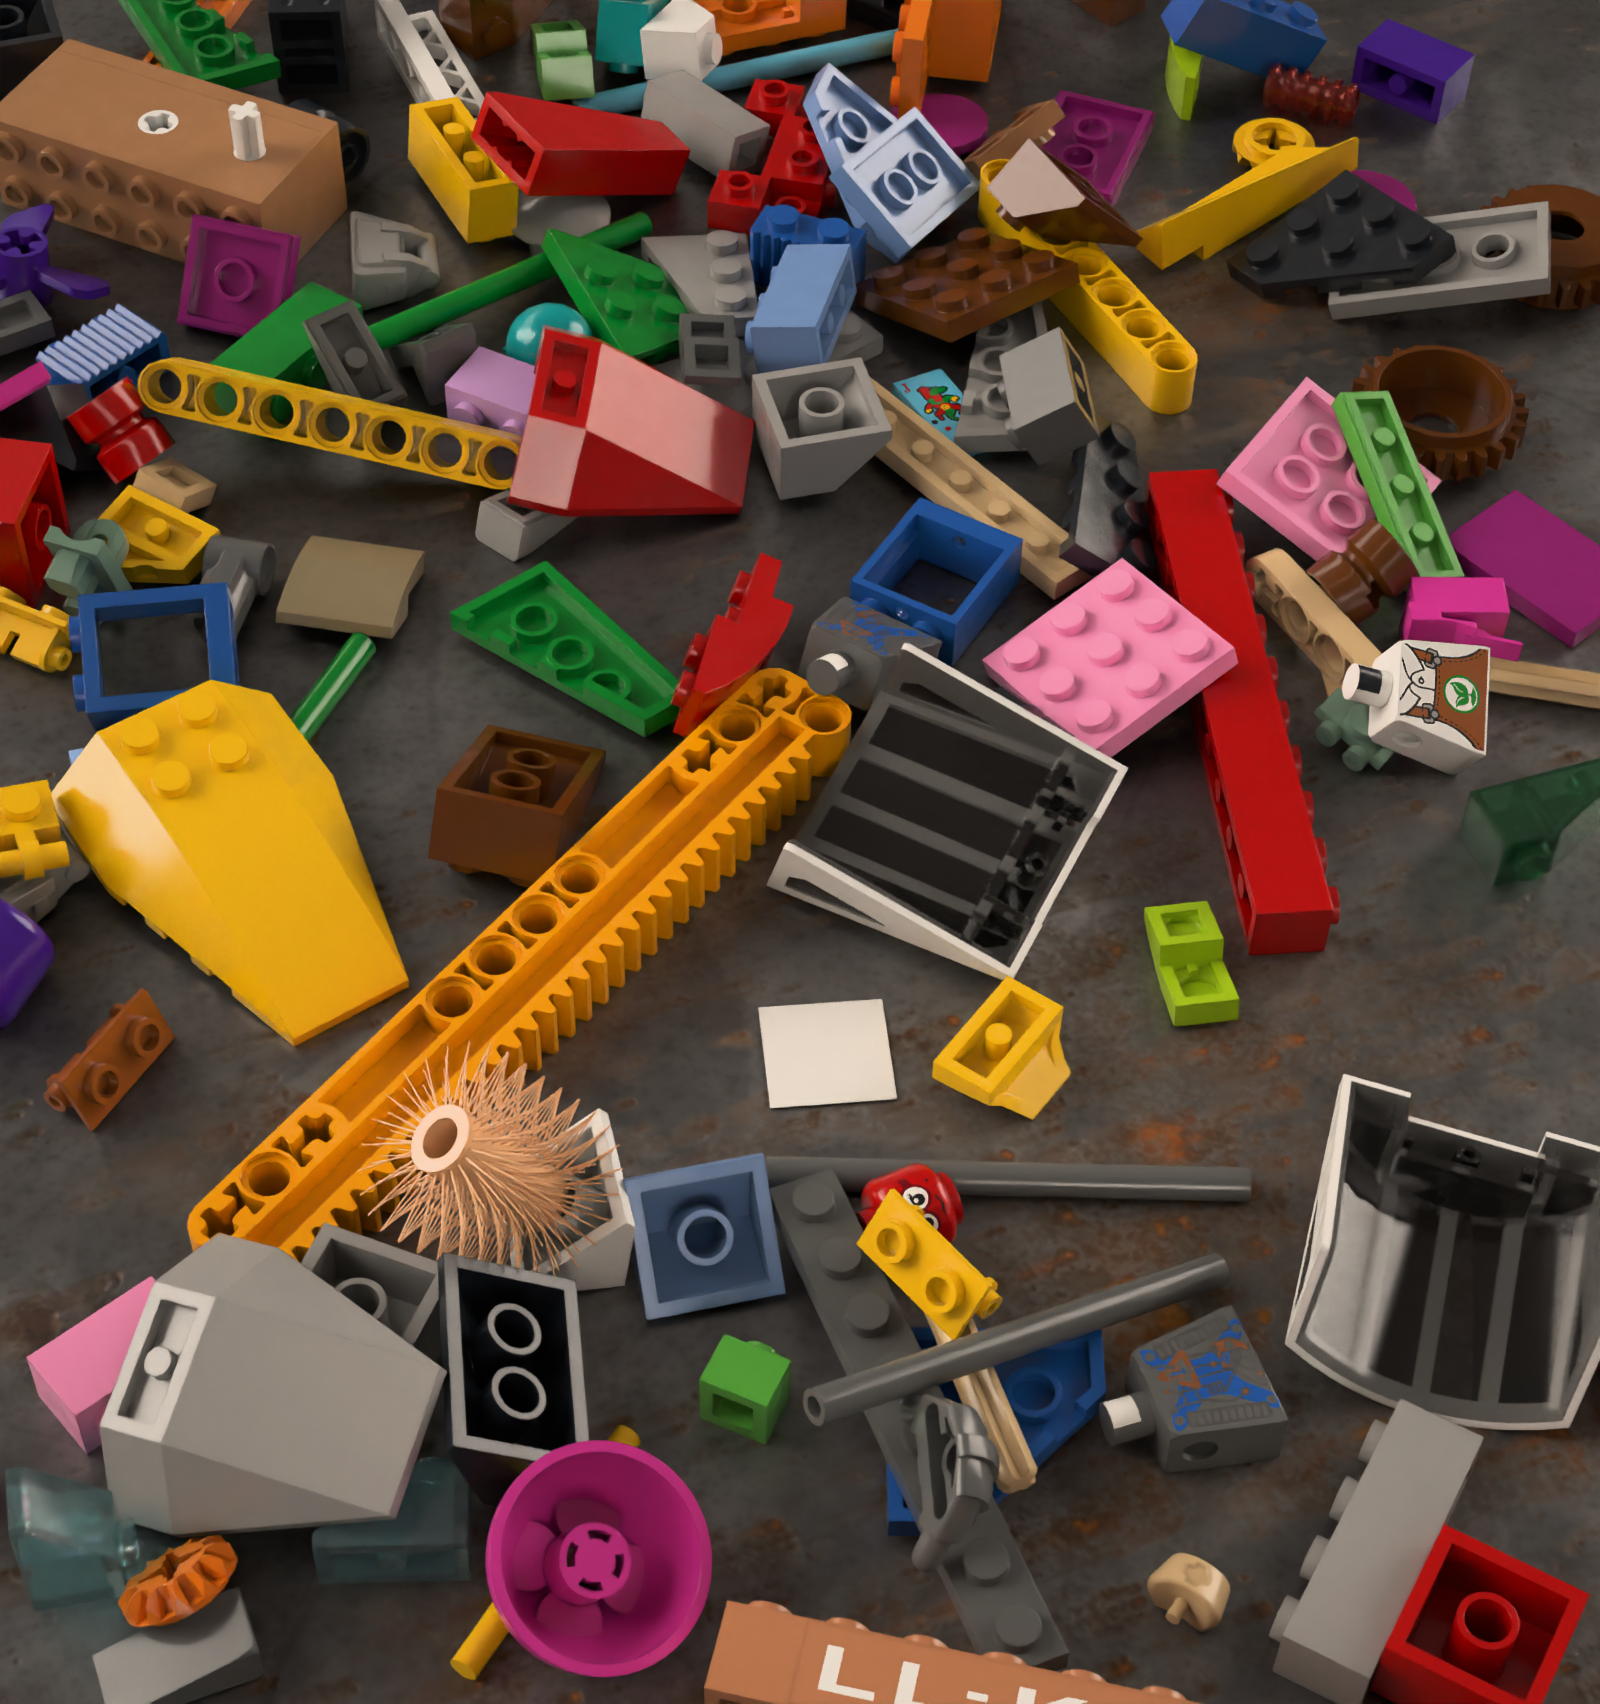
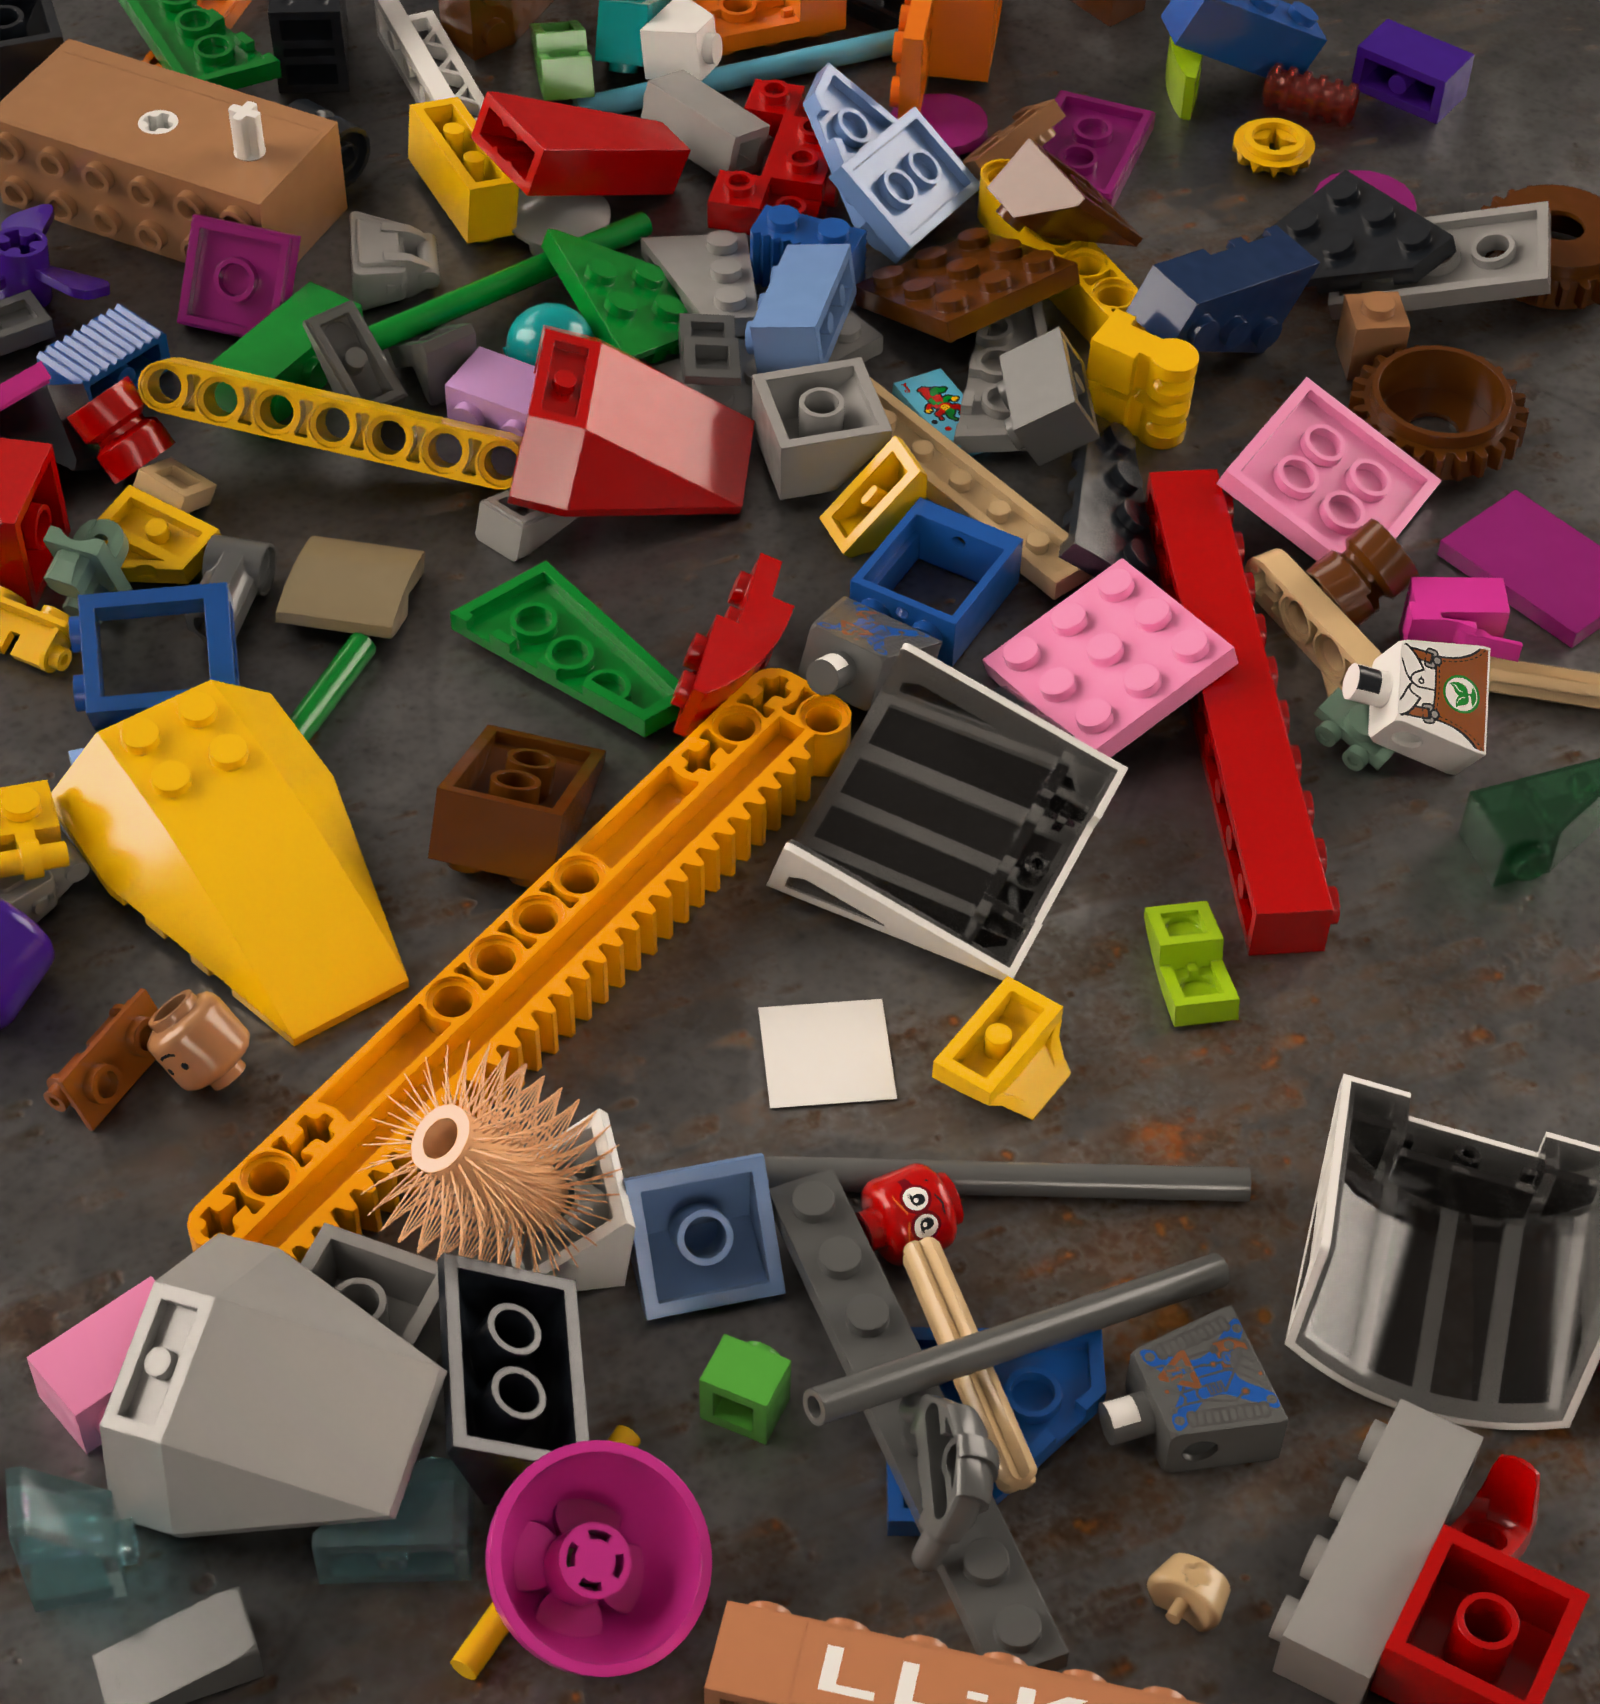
orange gear [117,1535,238,1627] -> none
yellow hinge [856,1189,1002,1340] -> none
yellow wedge [1135,136,1359,270] -> none
bright green tile [1331,391,1465,592] -> none
none -> medium nougat head [147,989,250,1091]
none -> yellow slope [819,435,927,558]
none -> yellow legs [1086,308,1199,449]
none -> dark blue wedge [1126,225,1320,353]
none -> medium nougat brick [1335,291,1411,381]
none -> red hair [1450,1454,1540,1559]

